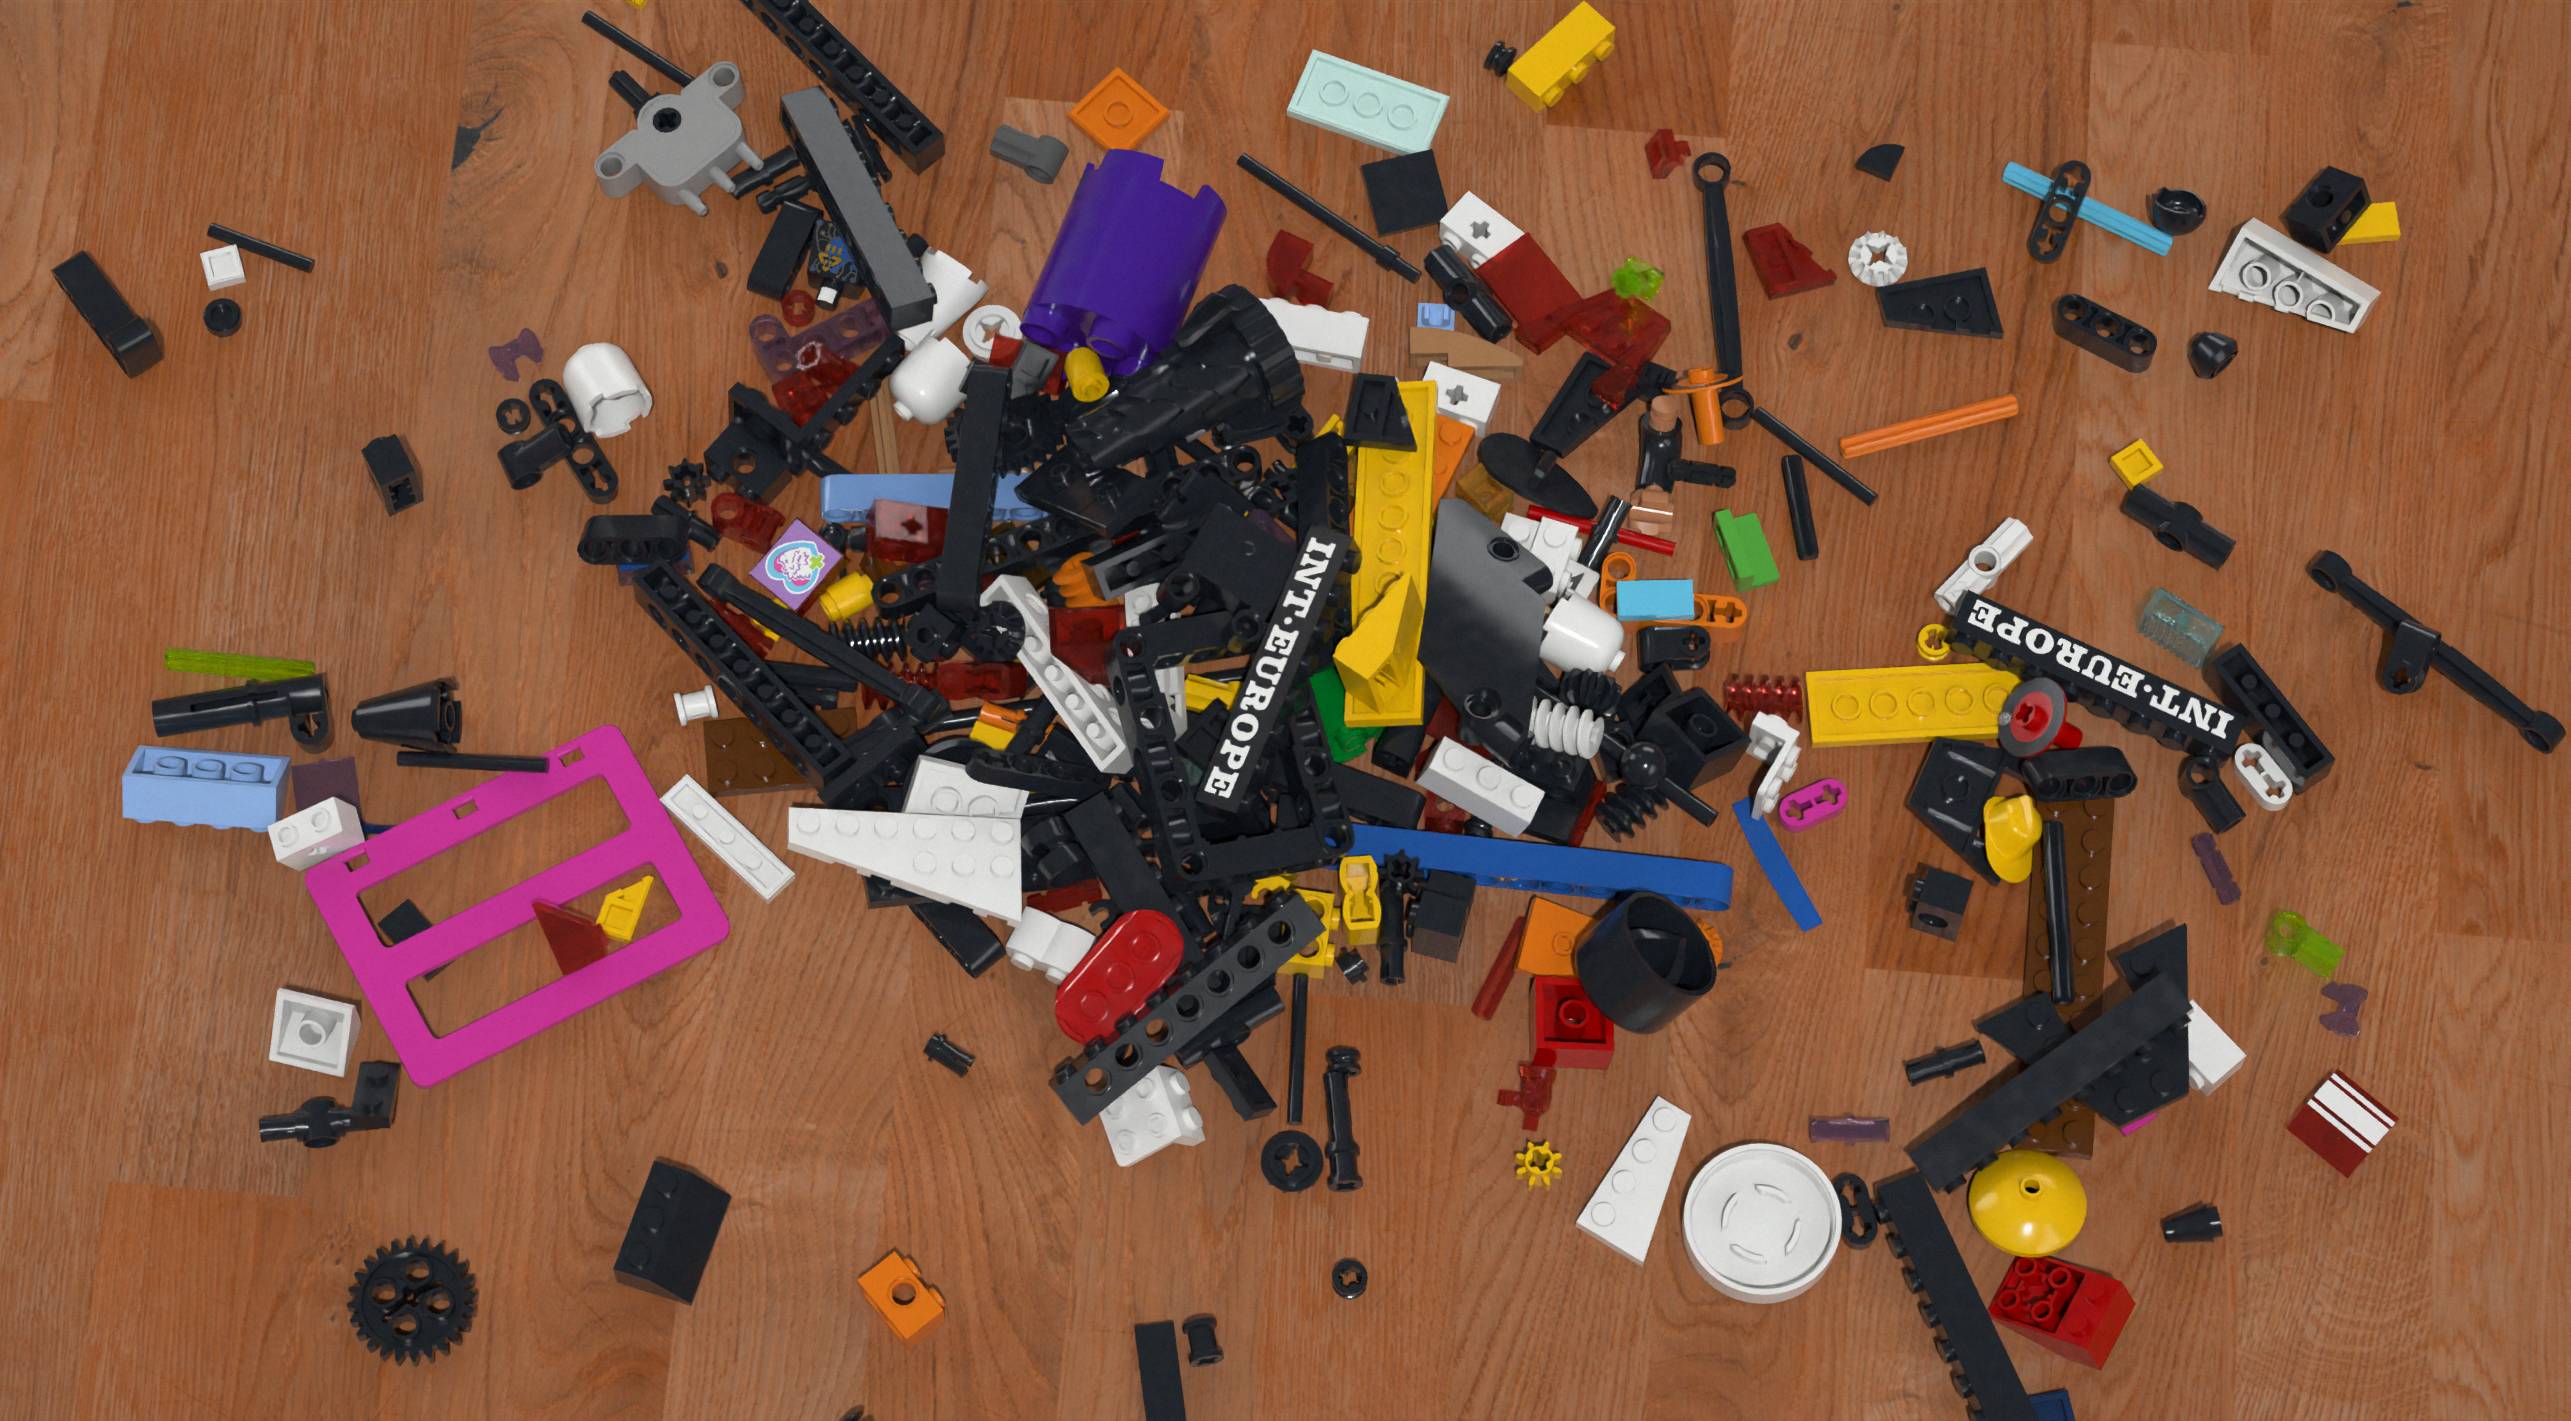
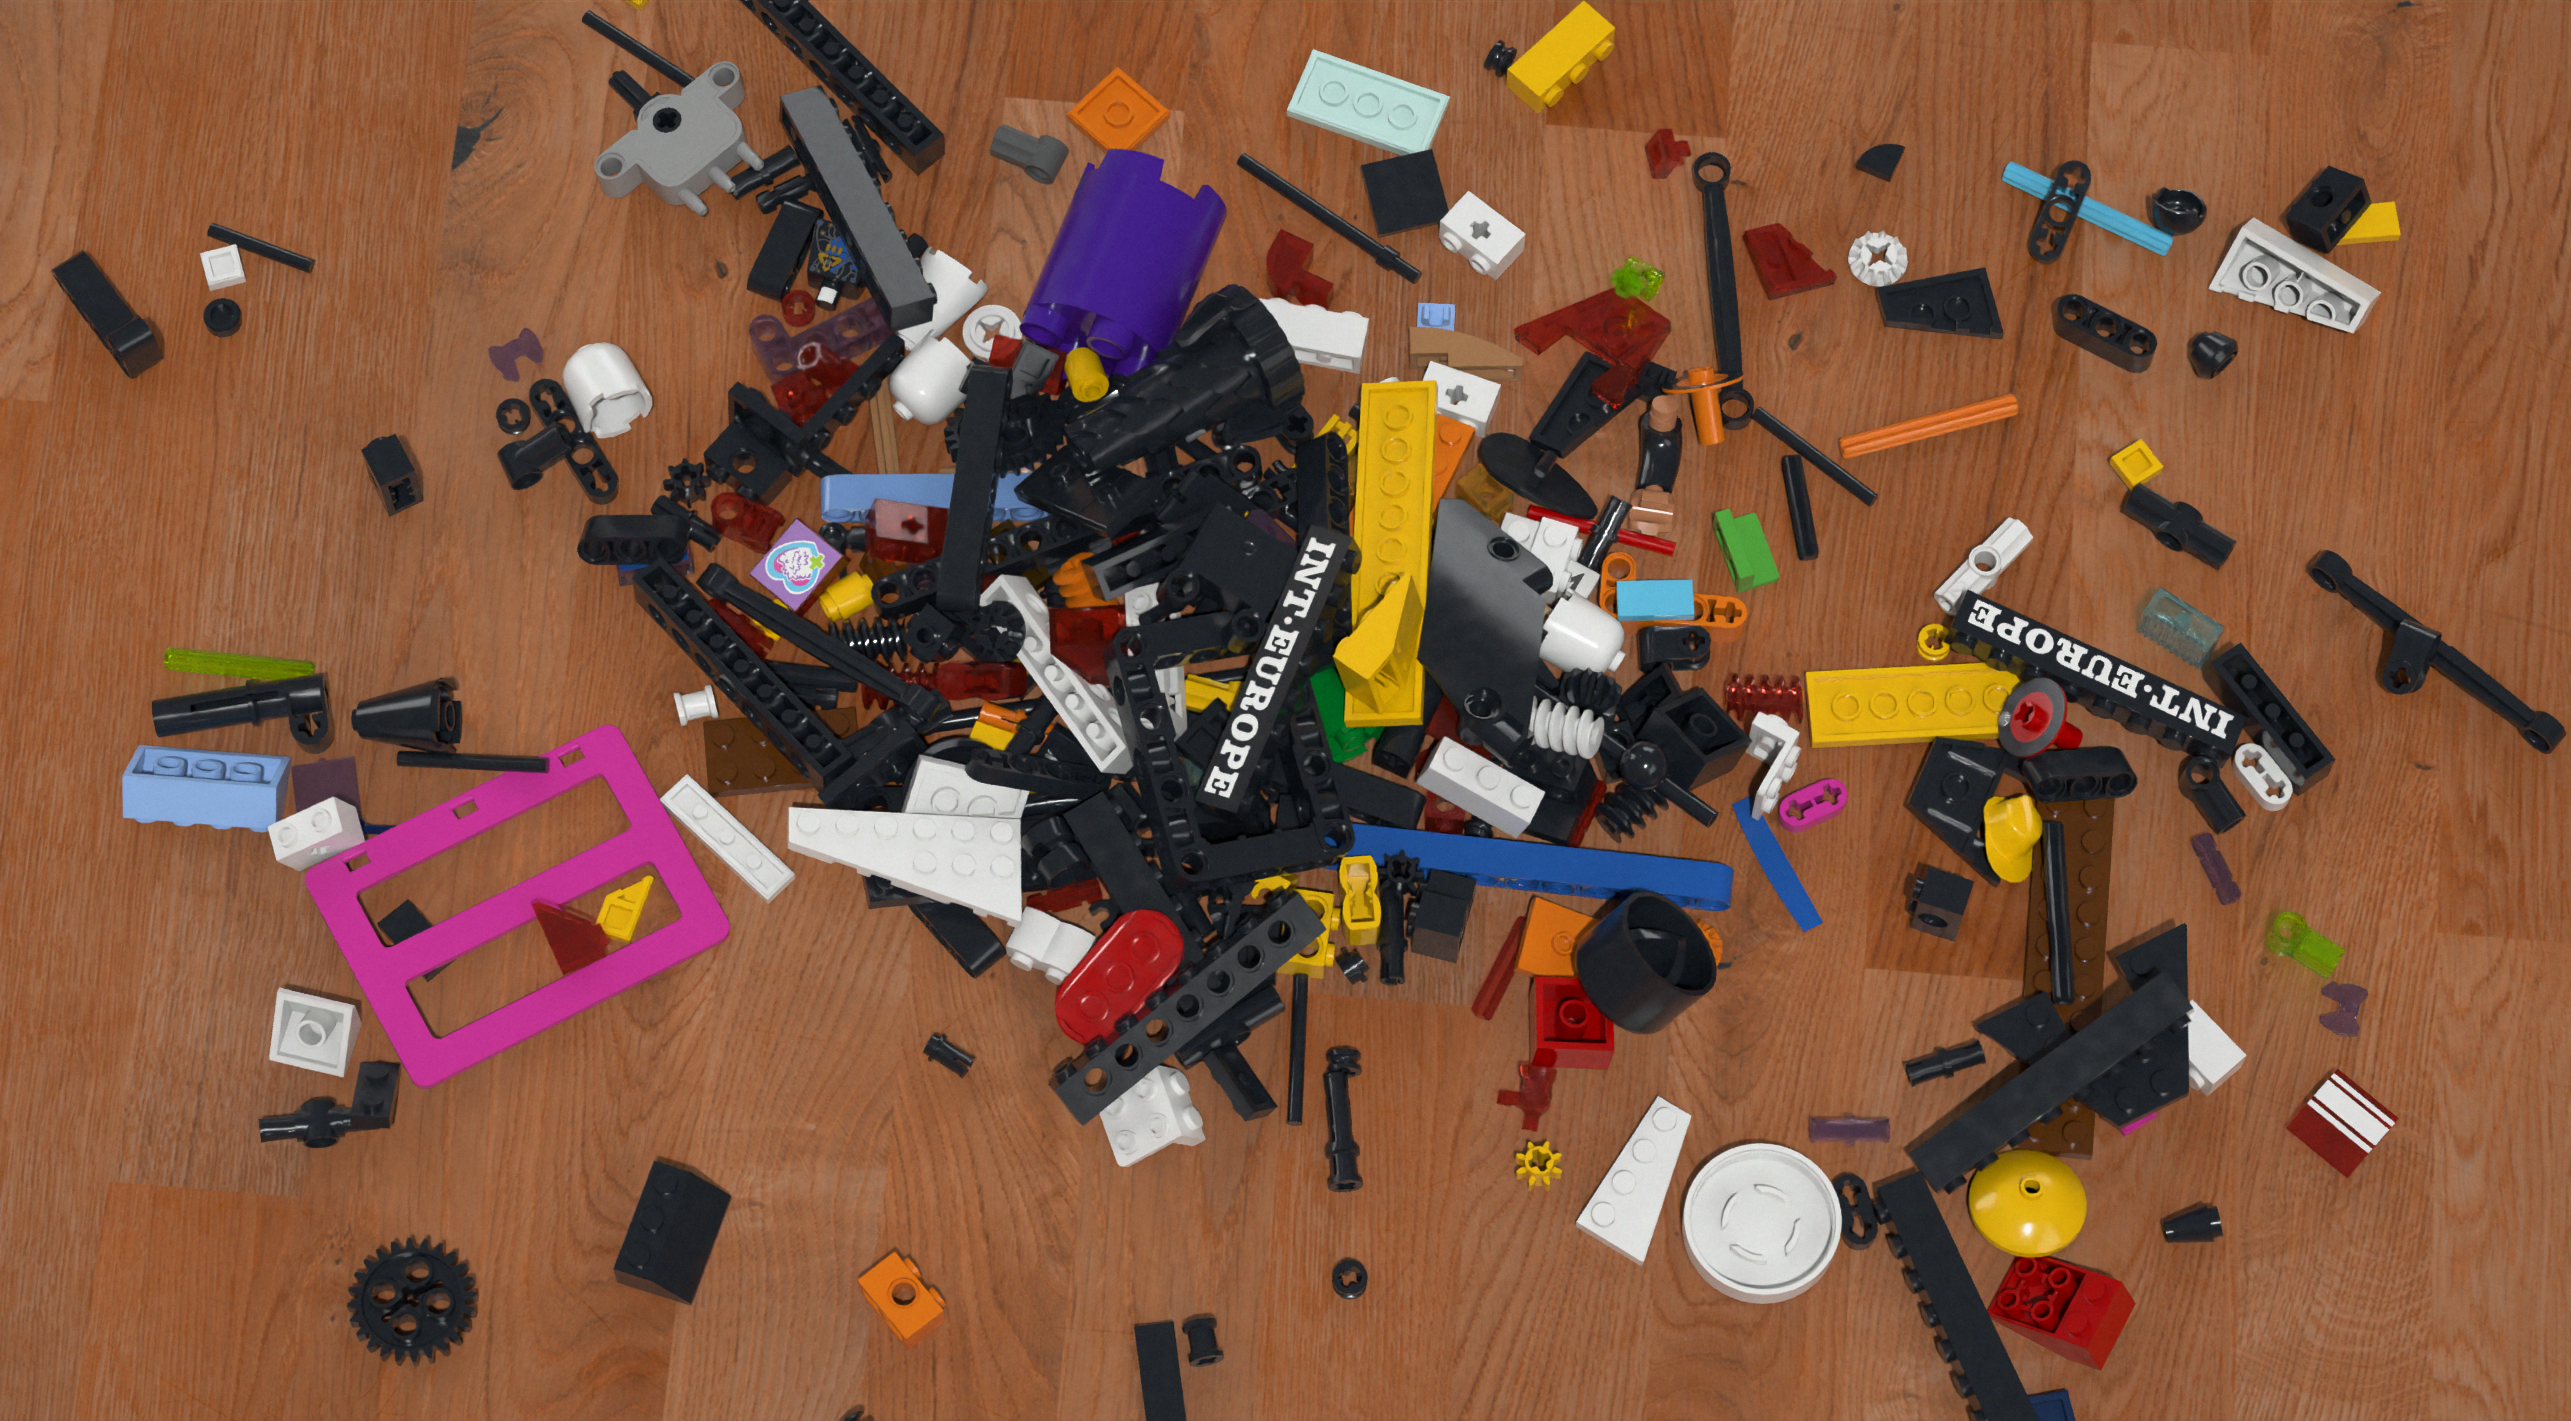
black gear [1261,1132,1324,1194] -> none
black wing [1343,373,1418,452] -> none
black piece [1424,244,1513,344] -> none
clear red container [1474,232,1587,343] -> none
black axle [1666,458,1736,489] -> none

